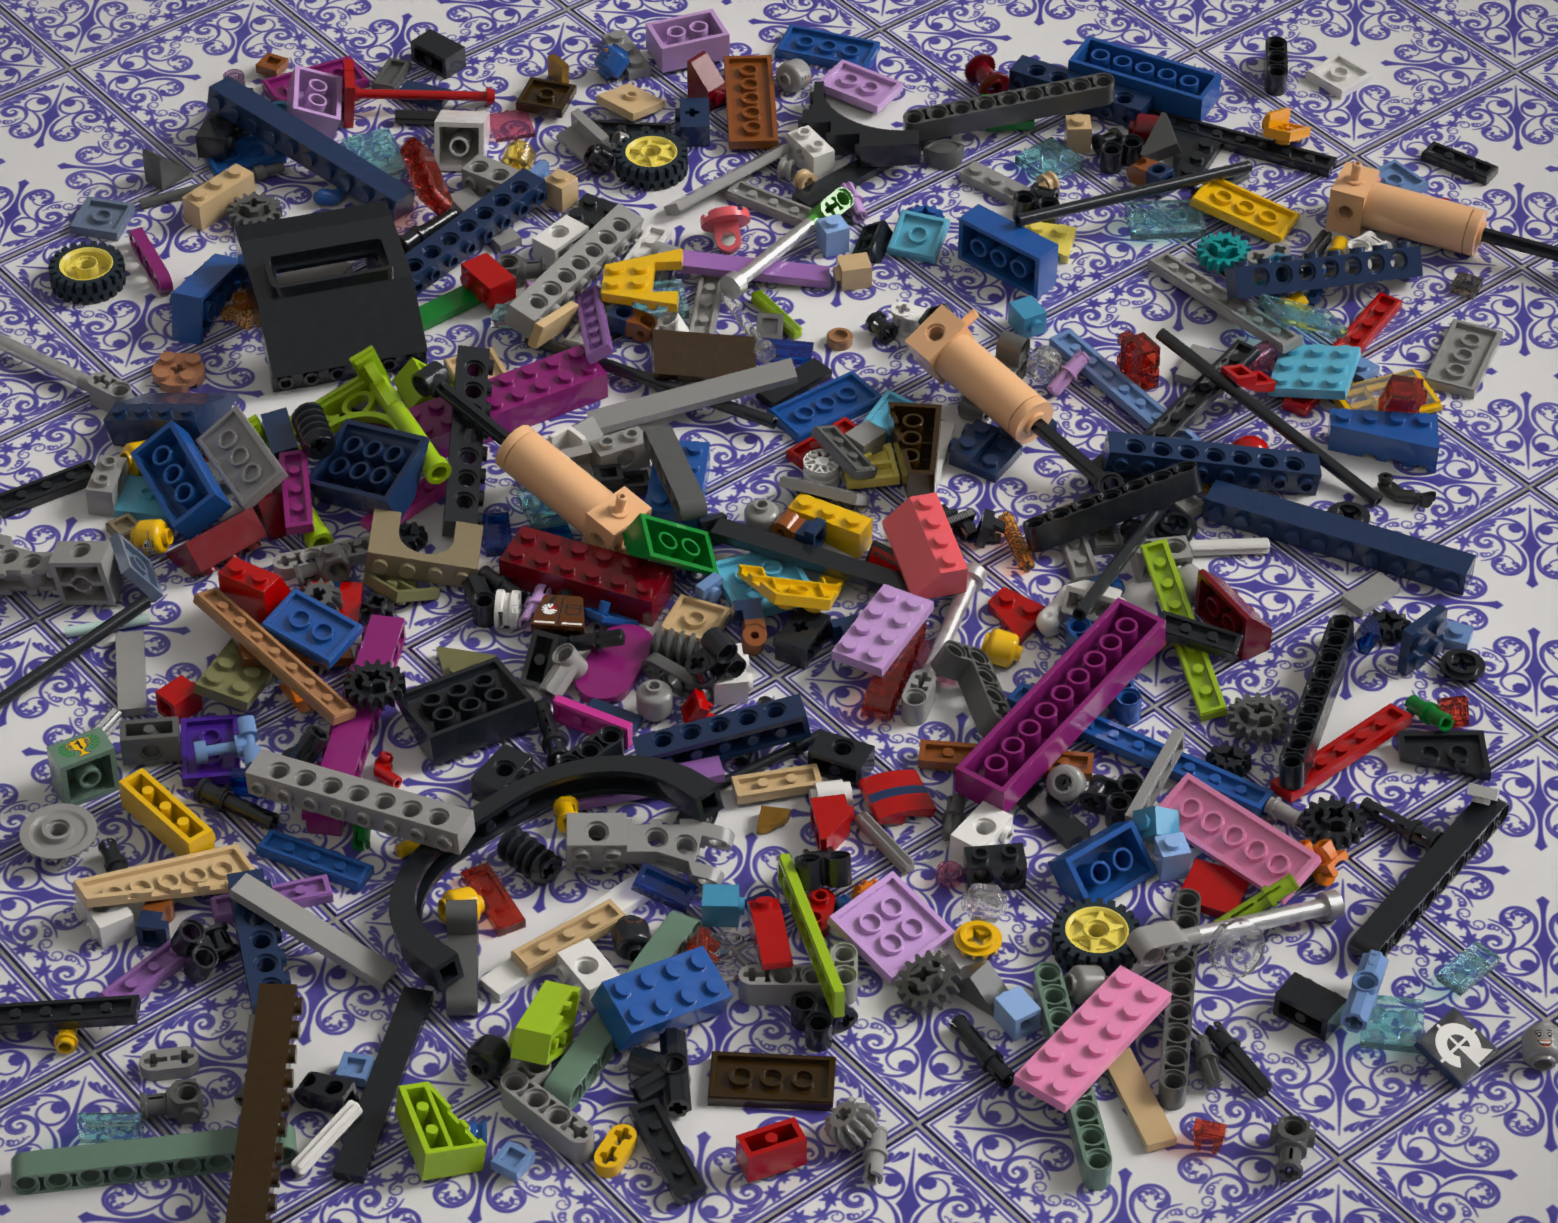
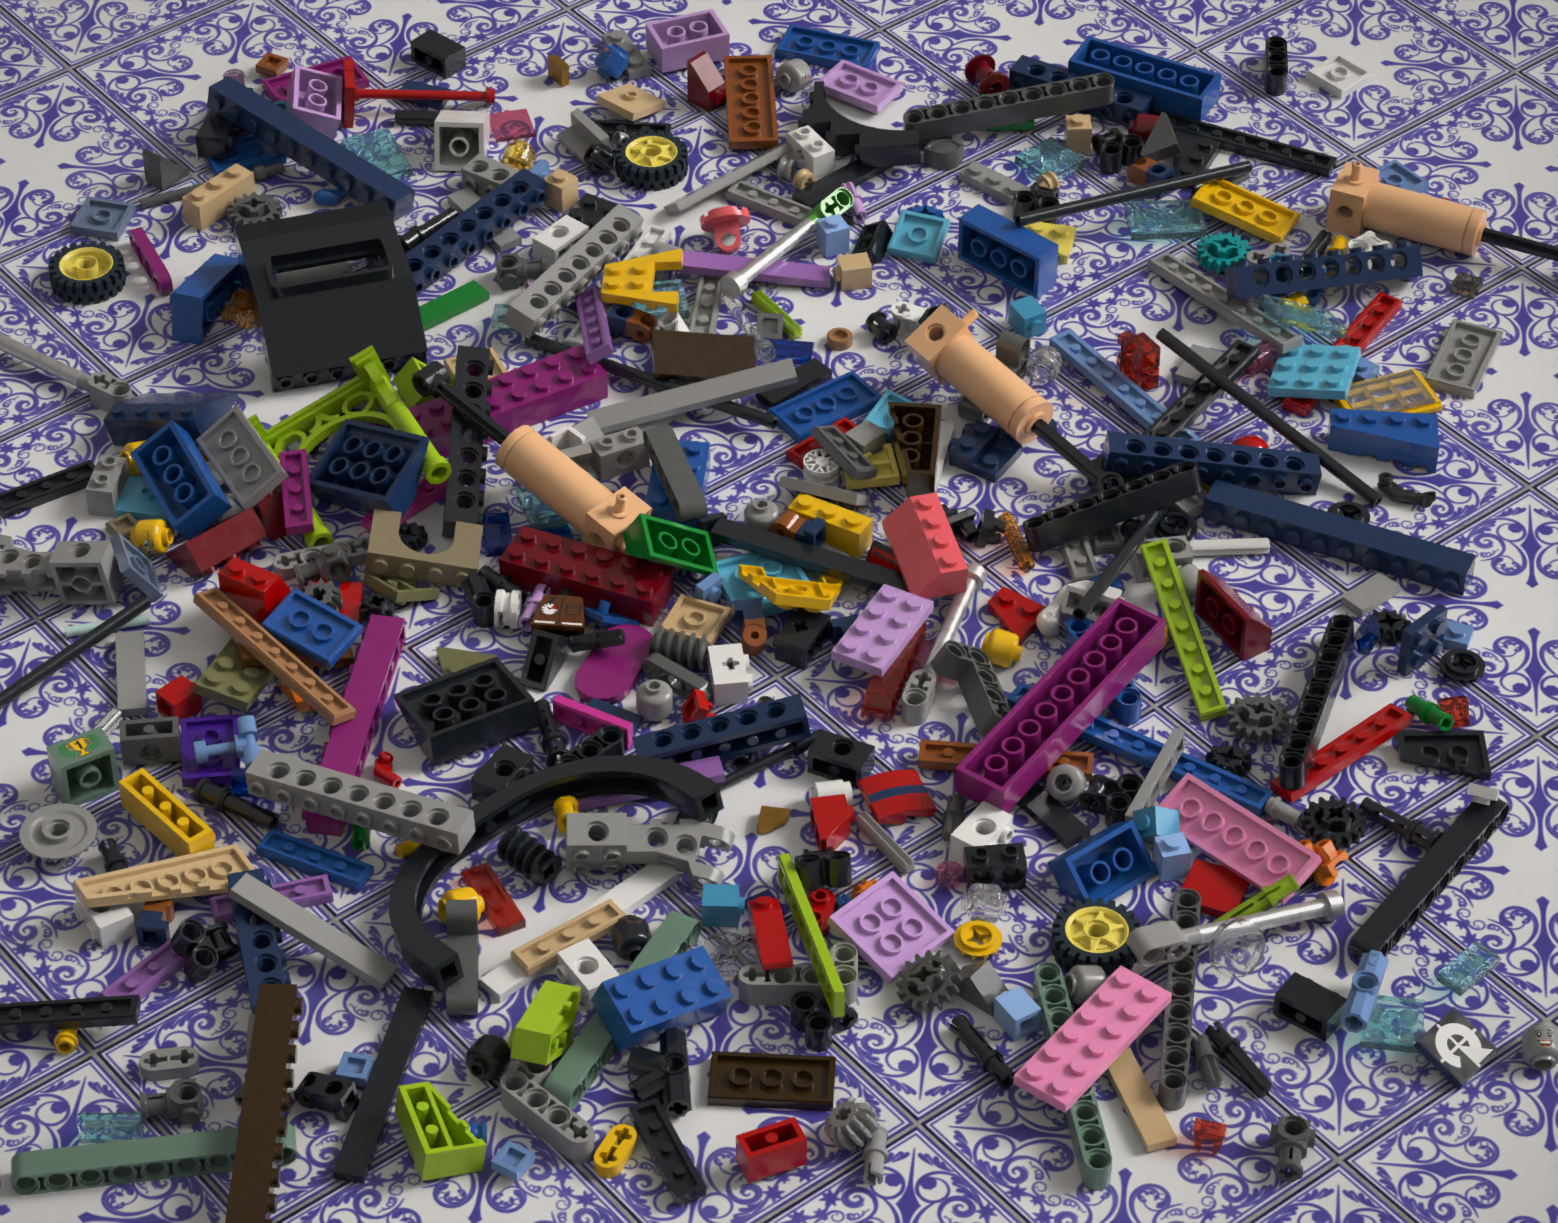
nougat plate [152,351,205,393] -> none
dark blue tile [260,407,299,459] -> none
black piece [281,724,331,764] -> none
white axle [290,1100,363,1176] -> none
black piece [291,402,336,460] -> none
black gear [343,659,406,712] -> none
dark grey tile [371,58,412,90] -> none
clear red beam [400,137,453,216] -> none
red brick [460,252,516,309] -> none
dark brown plate [515,77,577,118] -> none
tan tile [528,301,579,349] -> none
light grey piece [537,643,588,702] -> none
black slope [594,463,649,494] -> none
clear blue tile [631,862,698,914] -> none
dark blue brick [675,98,710,147] -> none
black piece [685,627,747,690] -> none
clear red tile [686,926,720,964] -> none
tan plate [731,763,823,805] -> none
lavender axle [1047,349,1091,396] -> none
black tile [1160,610,1244,661] -> none
red slope [1221,364,1276,392] -> none
light orange bracket [1262,107,1311,145] -> none
clear red brick [1378,374,1427,413] -> none
black tile [1421,141,1499,186] -> none

